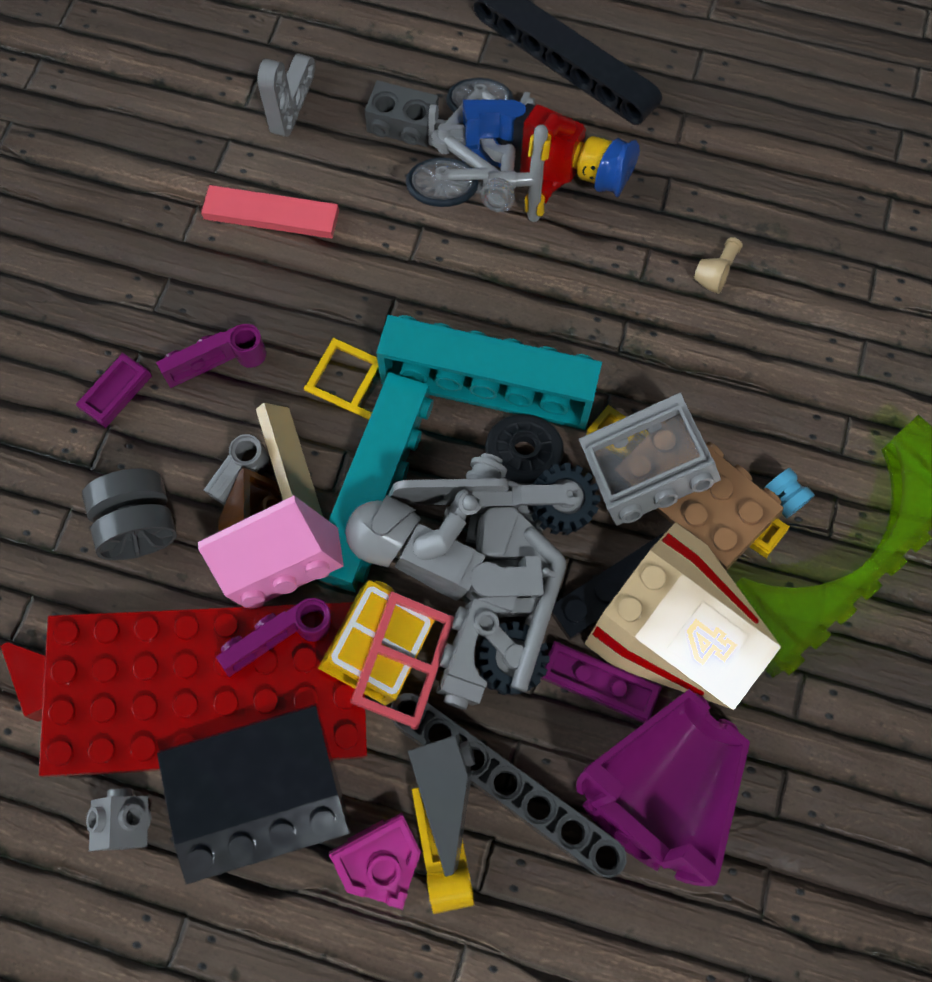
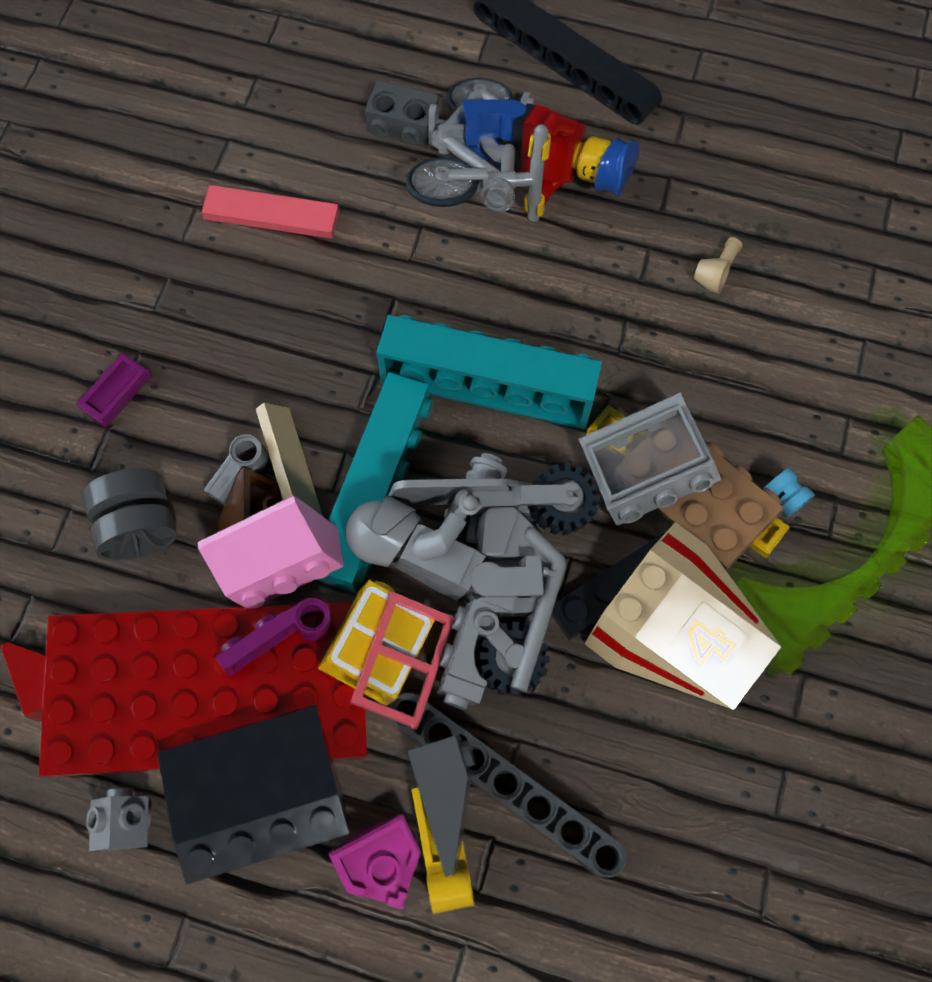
magenta plate [156,324,267,388] -> none
light grey beam [258,53,315,137] -> none
yellow window [304,338,379,420] -> none
black wheel [485,414,564,484] -> none
magenta tile [541,641,662,723] -> none
magenta cone [576,689,750,887] -> none

